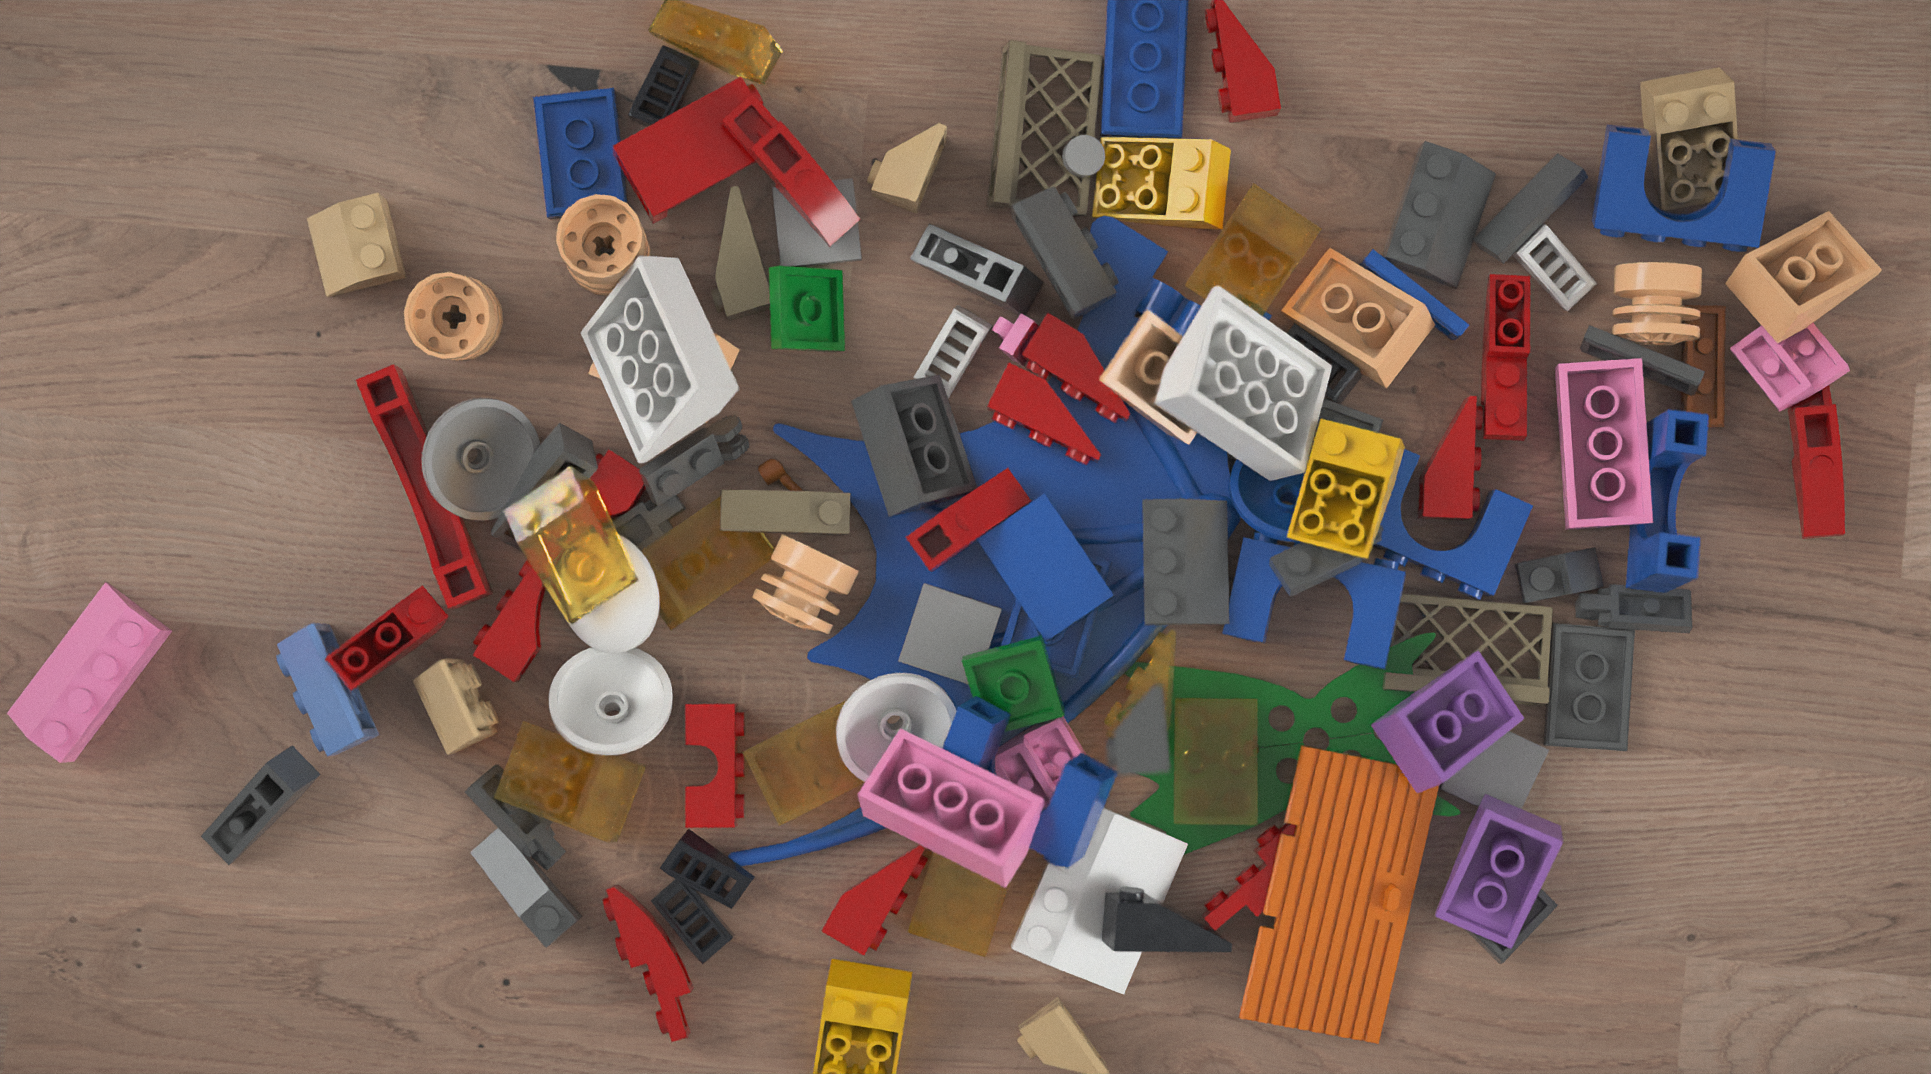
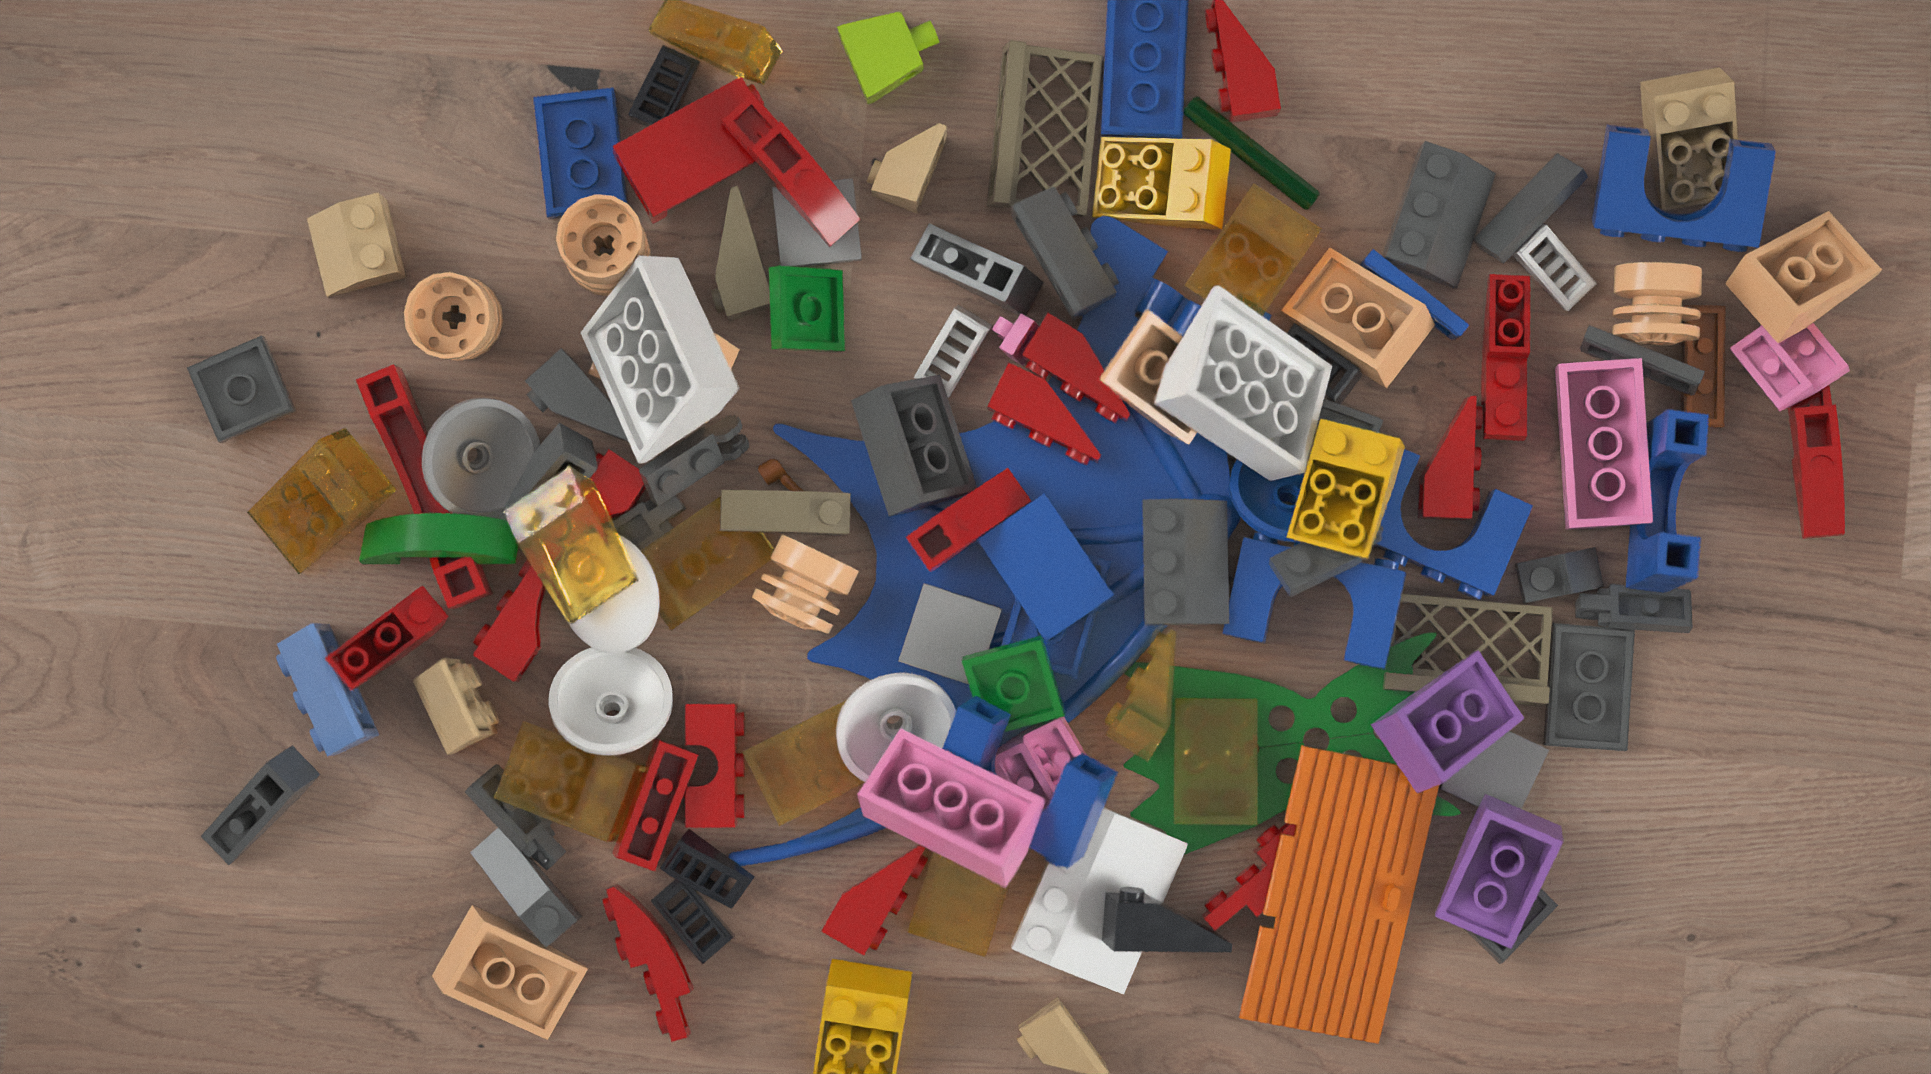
bright pink slope [7,582,172,763] -> none
light grey tile [1062,135,1105,177] -> none
dark grey slope [1106,683,1170,776] -> none
none -> dark grey plate [187,335,296,443]
none -> clear yellow slope [247,428,397,574]
none -> green slope [359,513,522,564]
none -> light nougat slope [432,905,588,1040]
none -> dark grey slope [525,348,629,442]
none -> red brick [612,738,698,872]
none -> lime torso [837,12,940,105]
none -> dark green axle [1184,97,1320,210]

